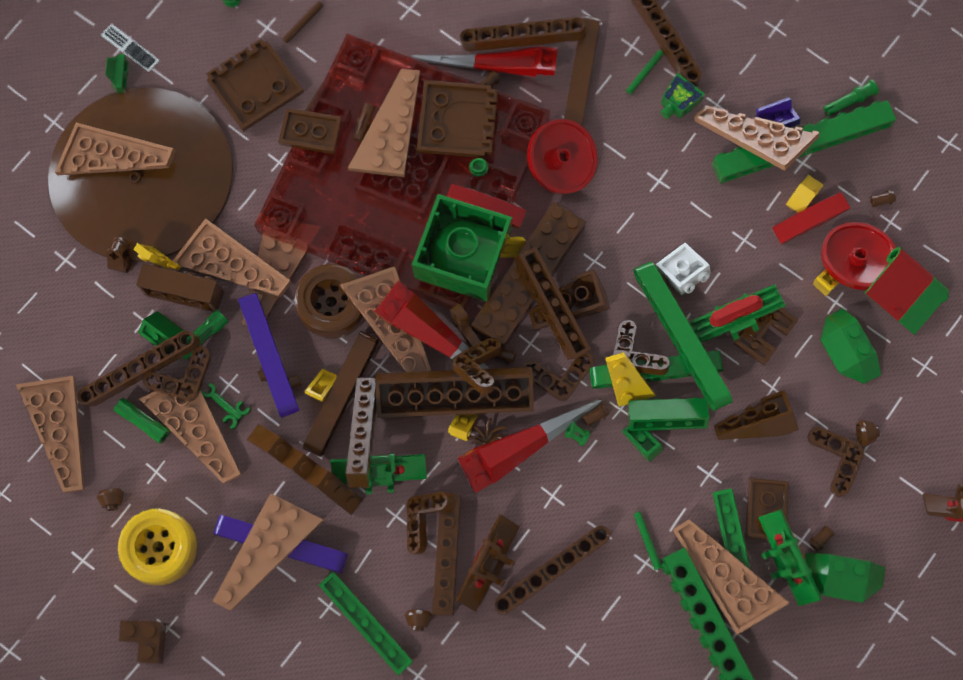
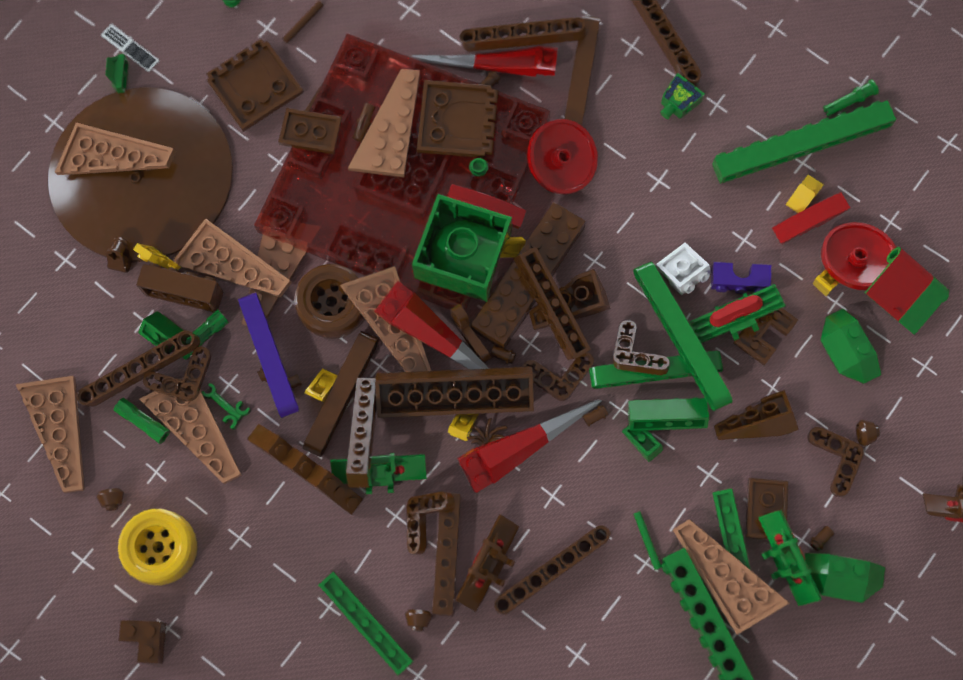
nougat wing [213,493,324,611] -> none
dark purple beam [213,515,349,574] -> none
reddish brown beam [452,338,501,394] -> none
green bush [564,422,590,446] -> none
yellow wing [605,352,656,407] -> none
green bar [626,50,664,95] -> none
nougat wing [694,105,820,171] -> none
dark purple bracket [756,97,800,127] -> none
reddish brown pin [870,190,896,208] -> none
none -> dark purple arch [711,262,771,293]

